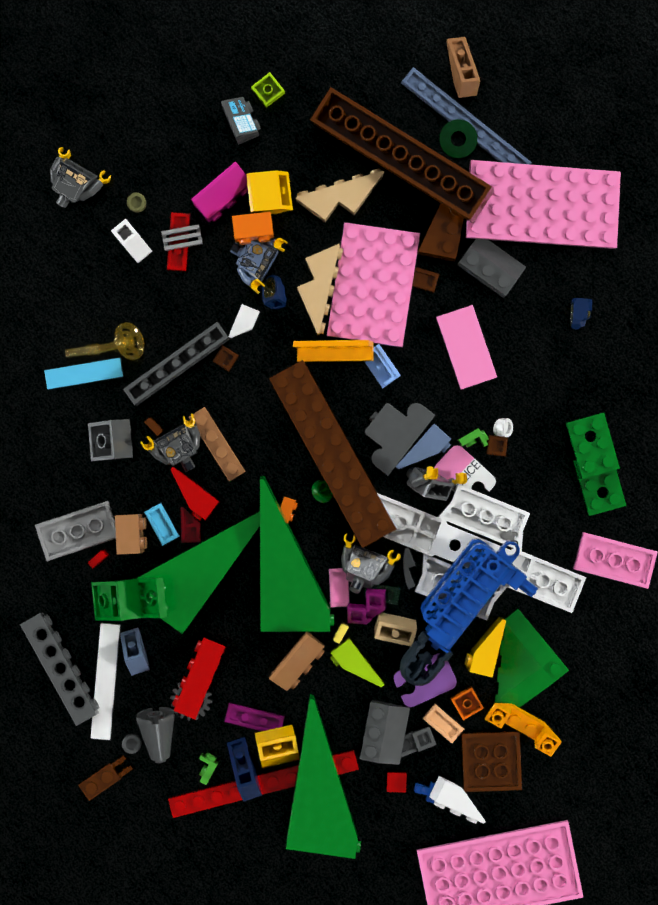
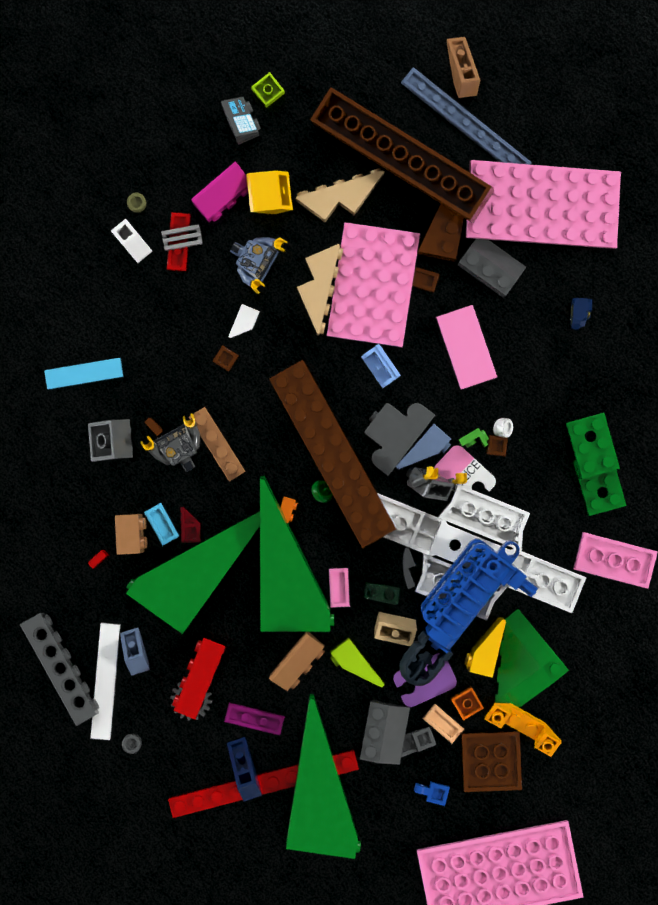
light grey tile [35,501,116,561] -> none
dark grey torso [50,147,111,208] -> none
clear yellow dish [65,322,144,360] -> none
reddish brown hinge [78,755,133,801] -> none
green bracket [91,578,168,621] -> none
dark grey brick [123,322,230,406] -> none
dark grey cone [136,707,175,763] -> none
red slope [171,467,220,520] -> none
bright green bracket [199,753,219,785] -> none
orange slope [232,211,274,245] -> none
yellow slope [255,725,299,768] -> none
dark blue rock [262,274,287,309] -> none
light orange fence [293,340,374,362] -> none
light yellow tile [333,623,349,644] -> none
torso [341,533,401,594] -> none
magenta tile [347,588,386,625] -> none
red tile [387,772,407,793] -> none
white slope [429,776,485,824] -> none
dark green piece [439,119,477,158] -> none

